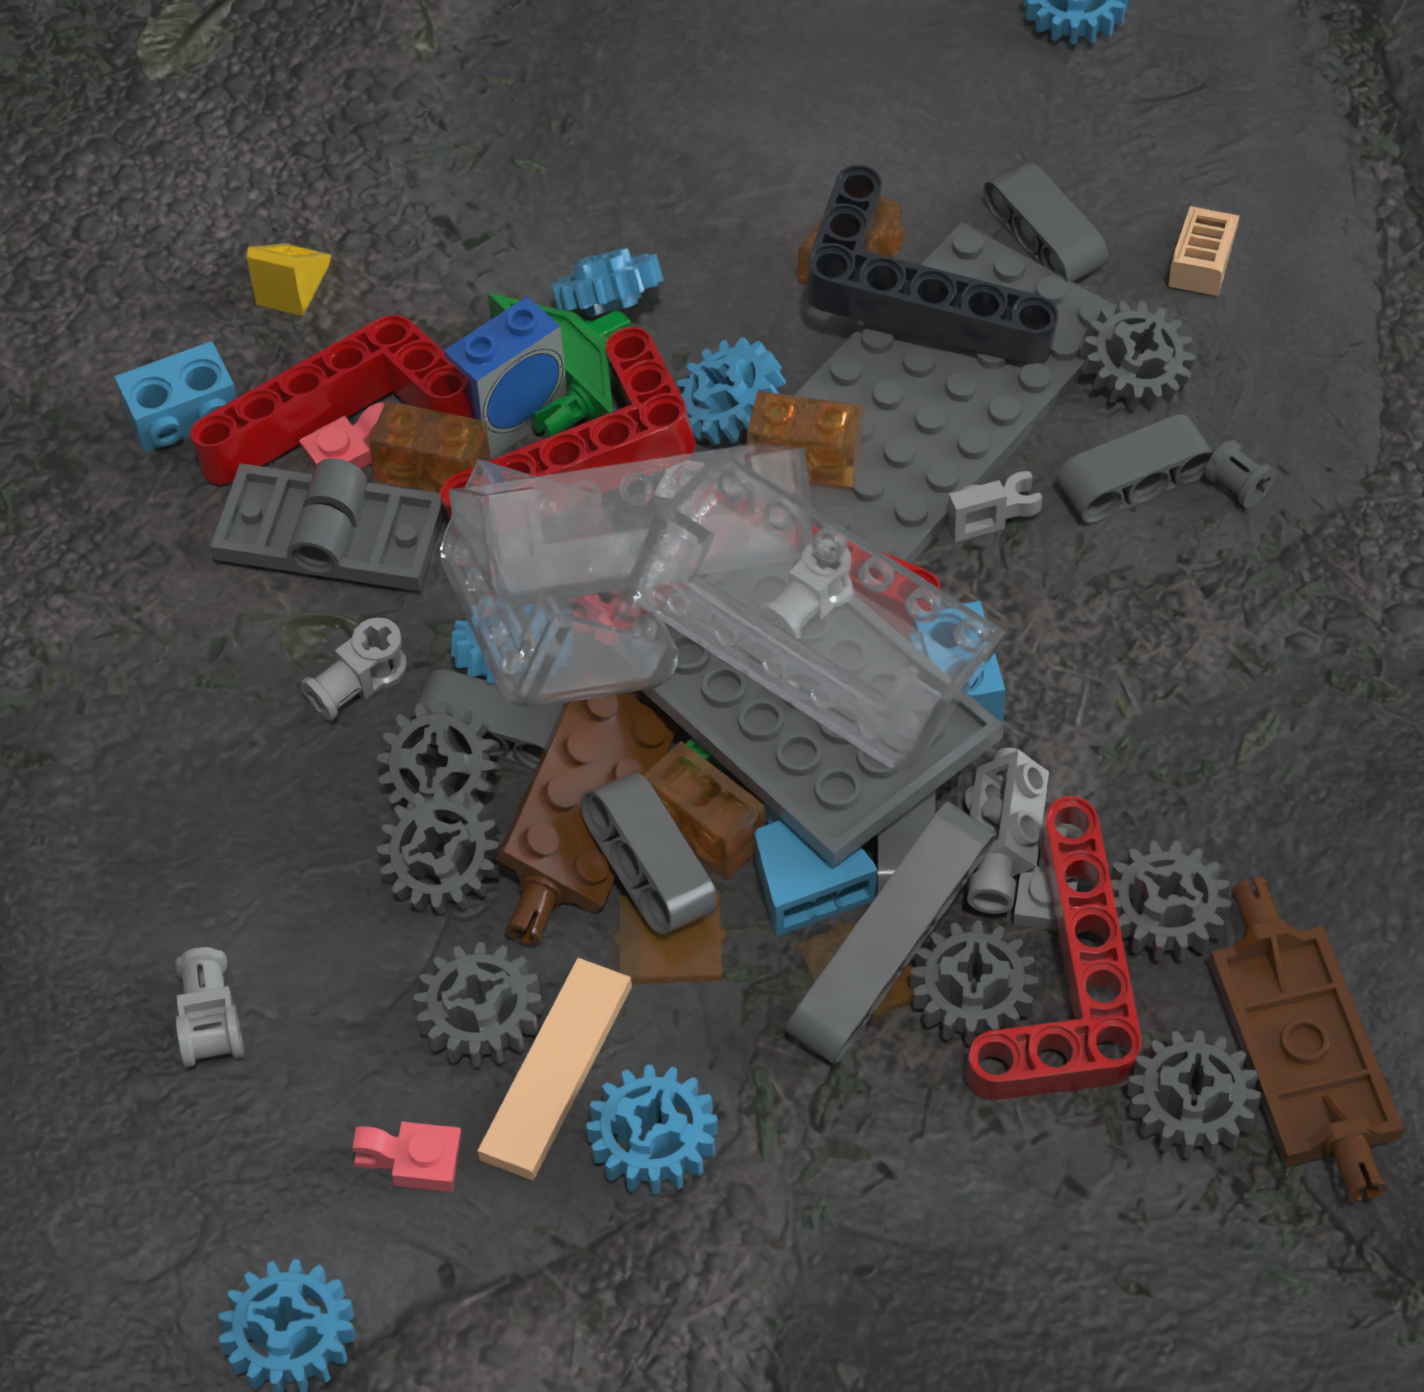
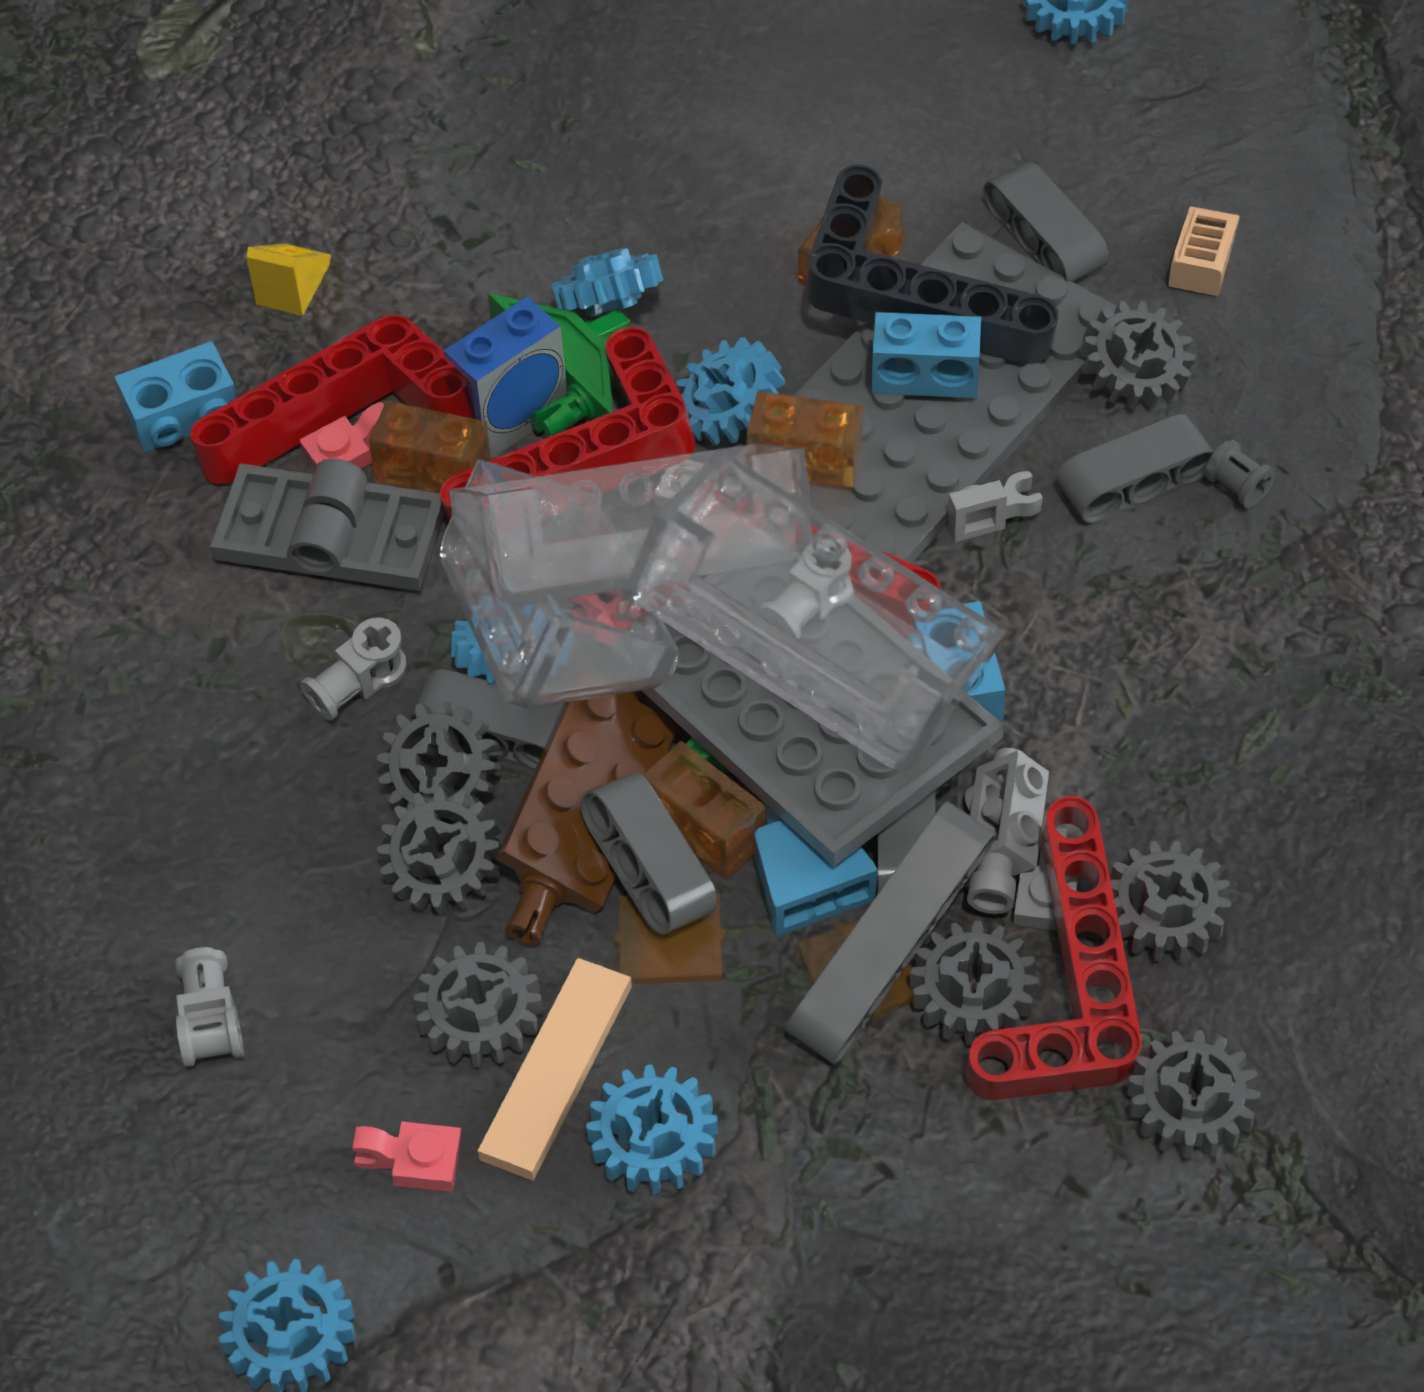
reddish brown plate [1209,877,1404,1202] -> none
none -> dark azure brick [872,312,981,398]

